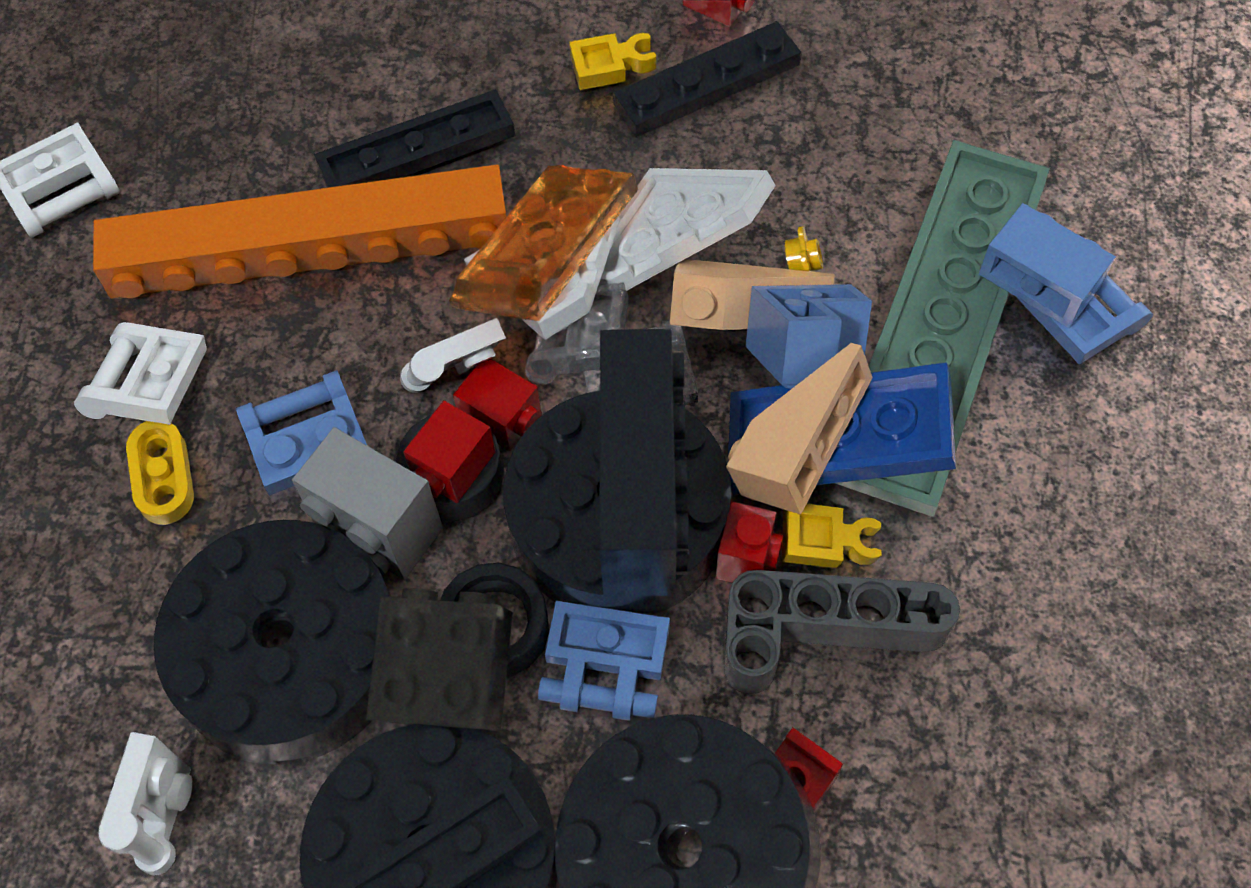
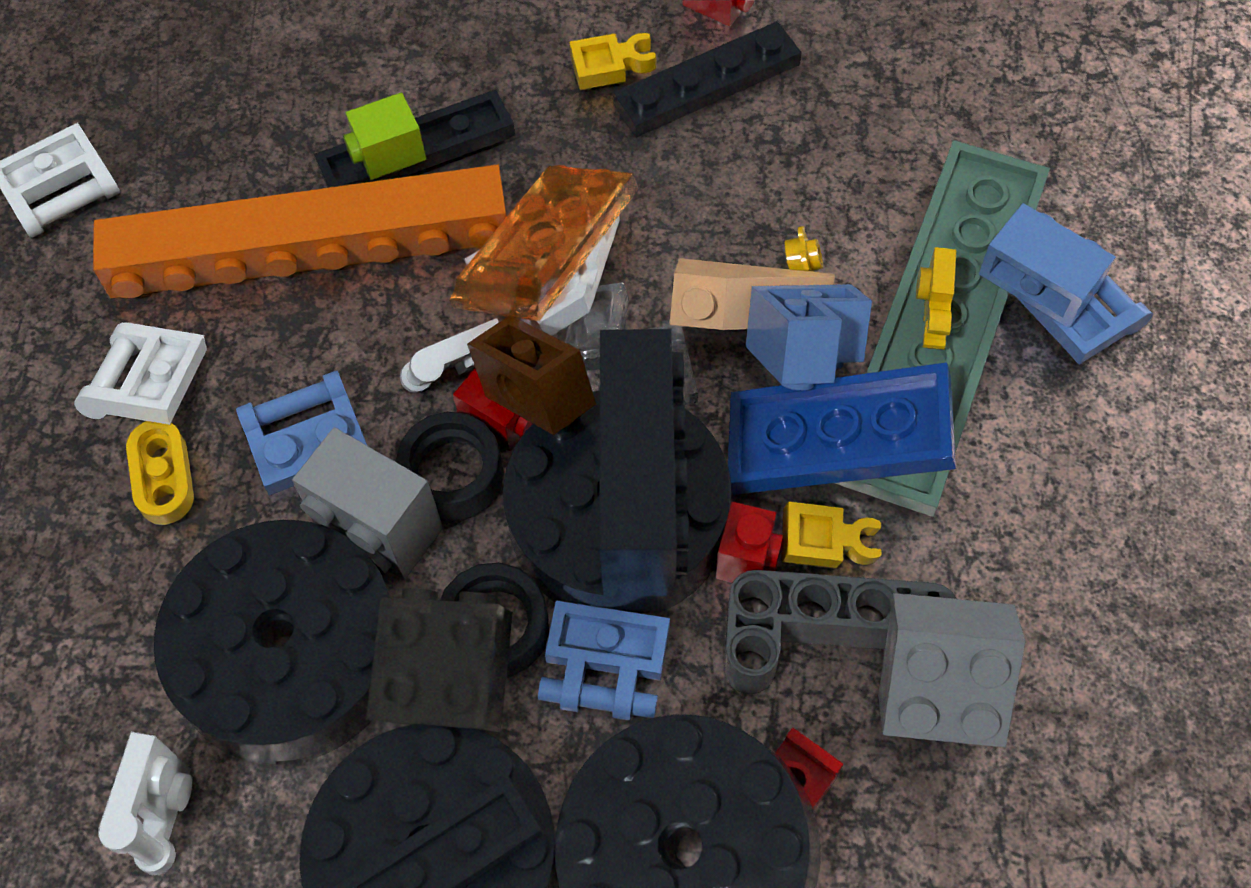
red brick [403,400,496,503] -> none
white plate [596,168,776,294] -> none
light nougat slope [726,343,873,515] -> none
none -> lime brick [343,92,426,180]
none -> reddish brown brick [467,315,596,435]
none -> light grey brick [878,593,1026,748]
none -> yellow plate [916,247,956,350]

